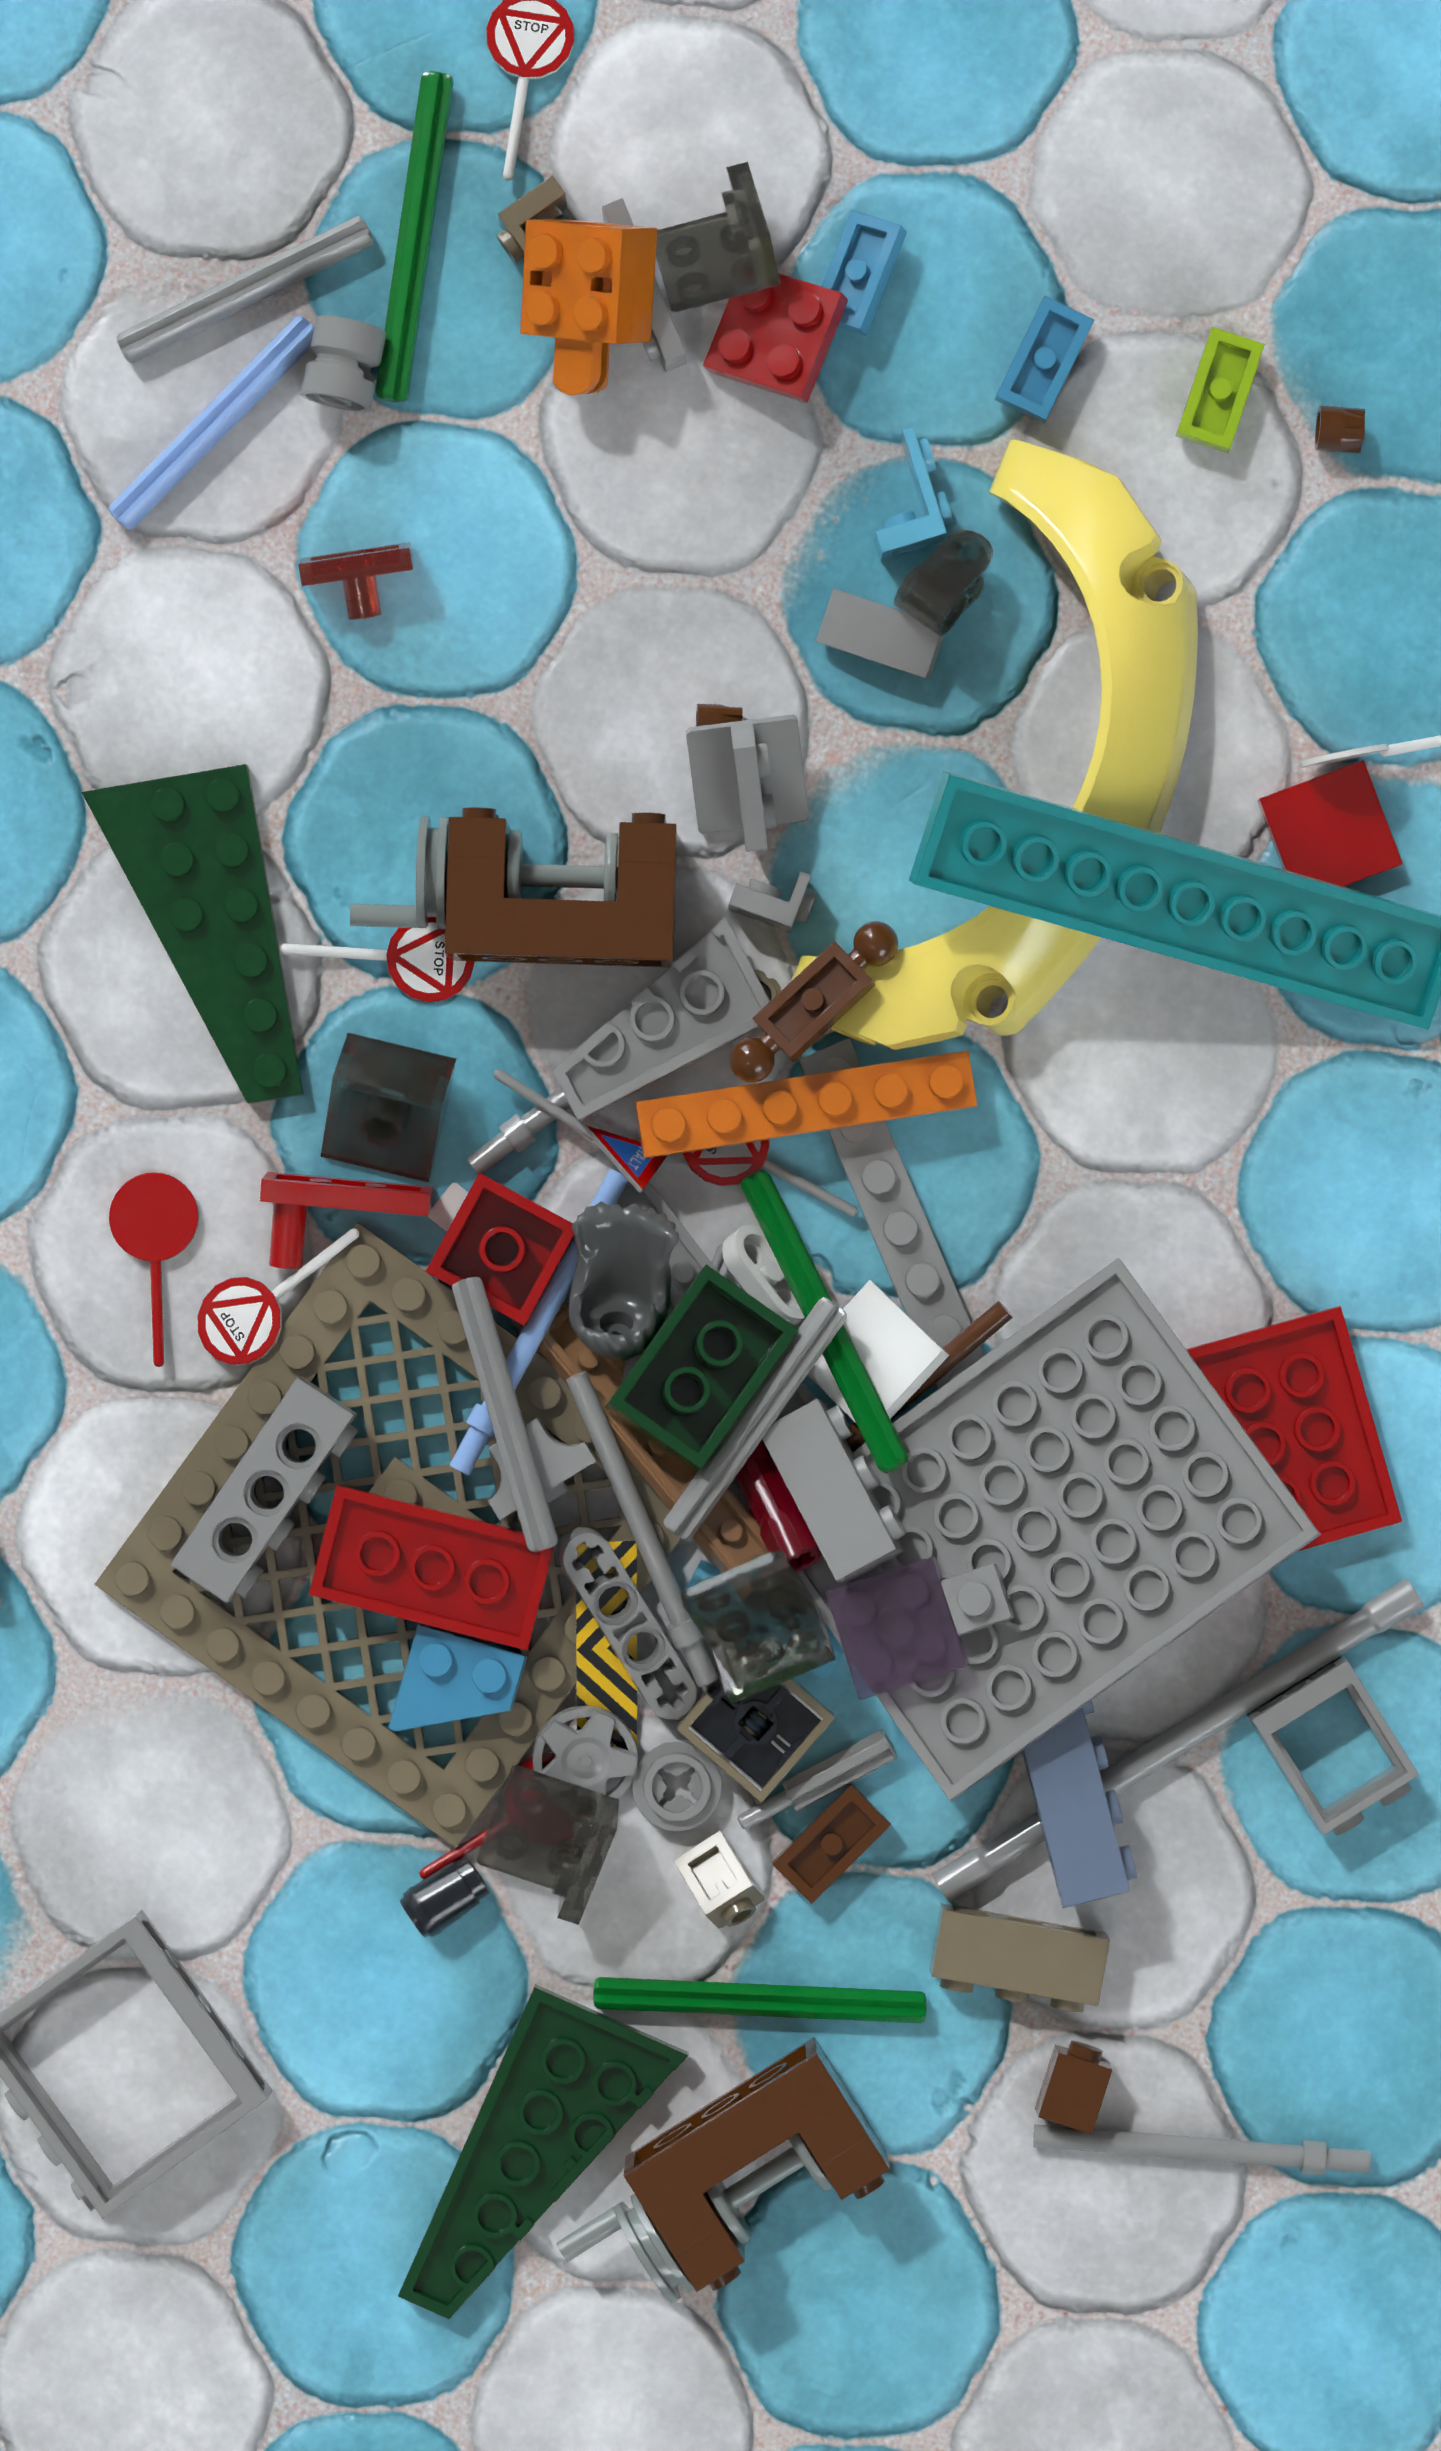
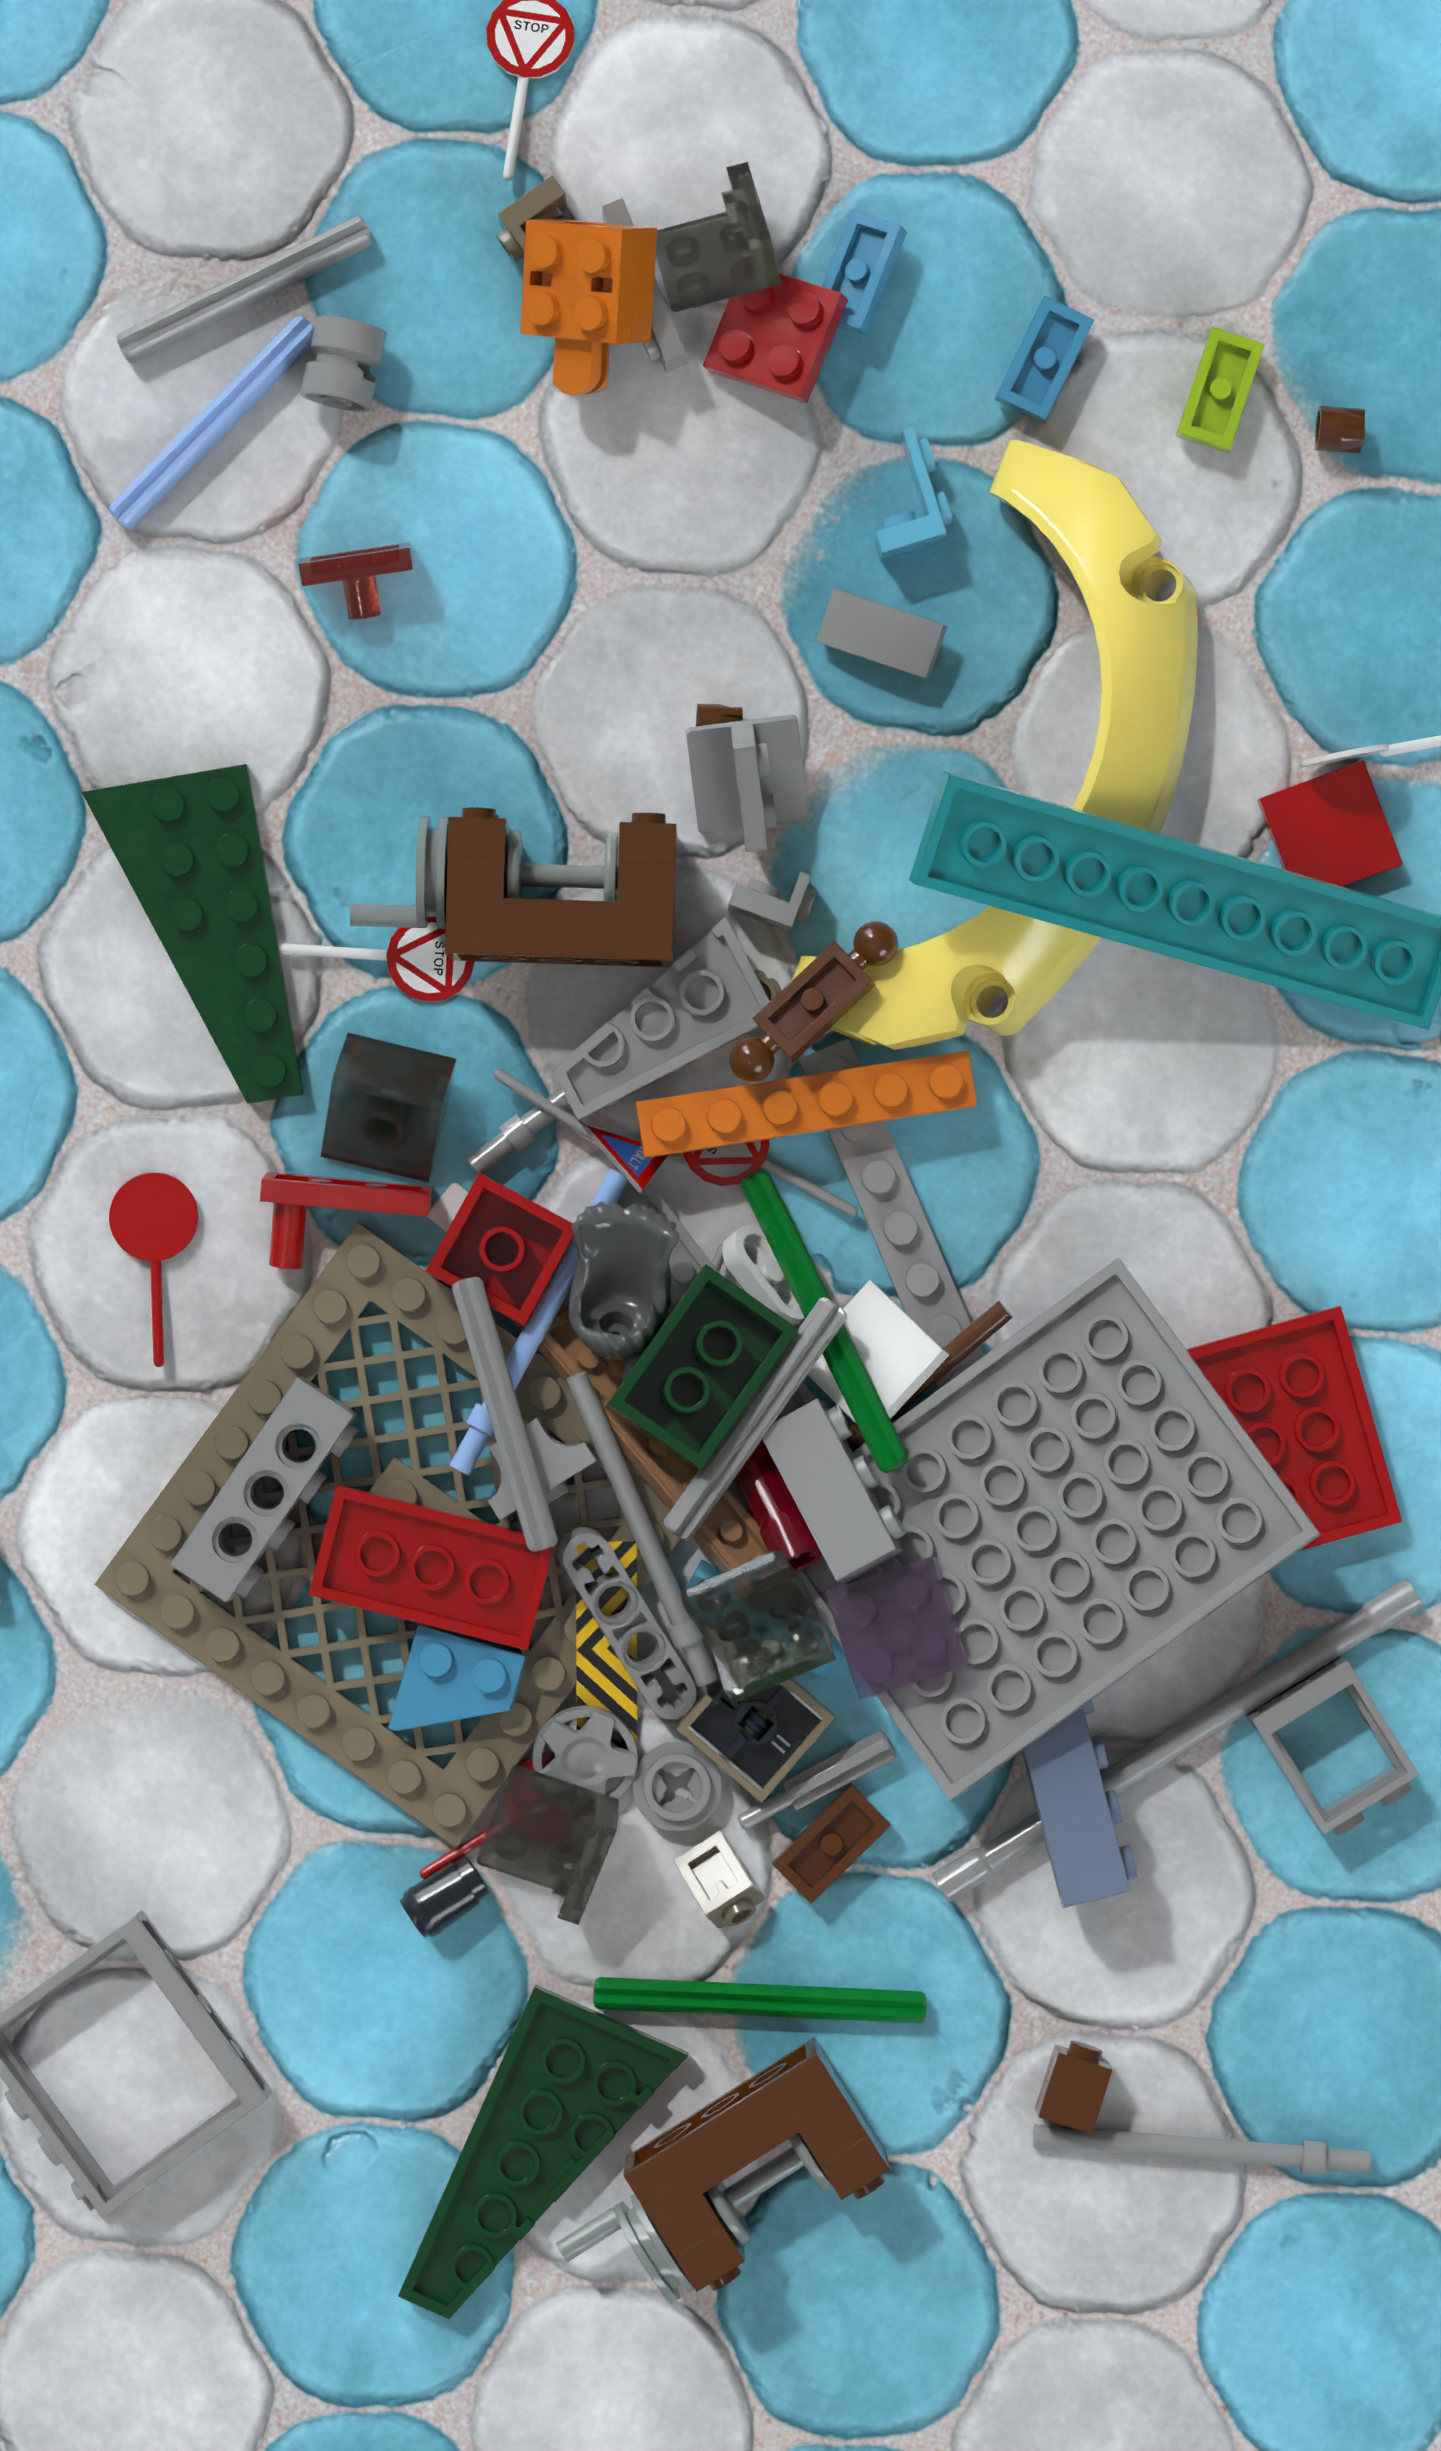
piece [197,1228,360,1366] -> none
green axle [375,71,454,403] -> none
clear smoke piece [894,530,993,637] -> none
dark tan brick [929,1903,1110,2012] -> none
light grey plate [940,1563,1015,1636] -> none

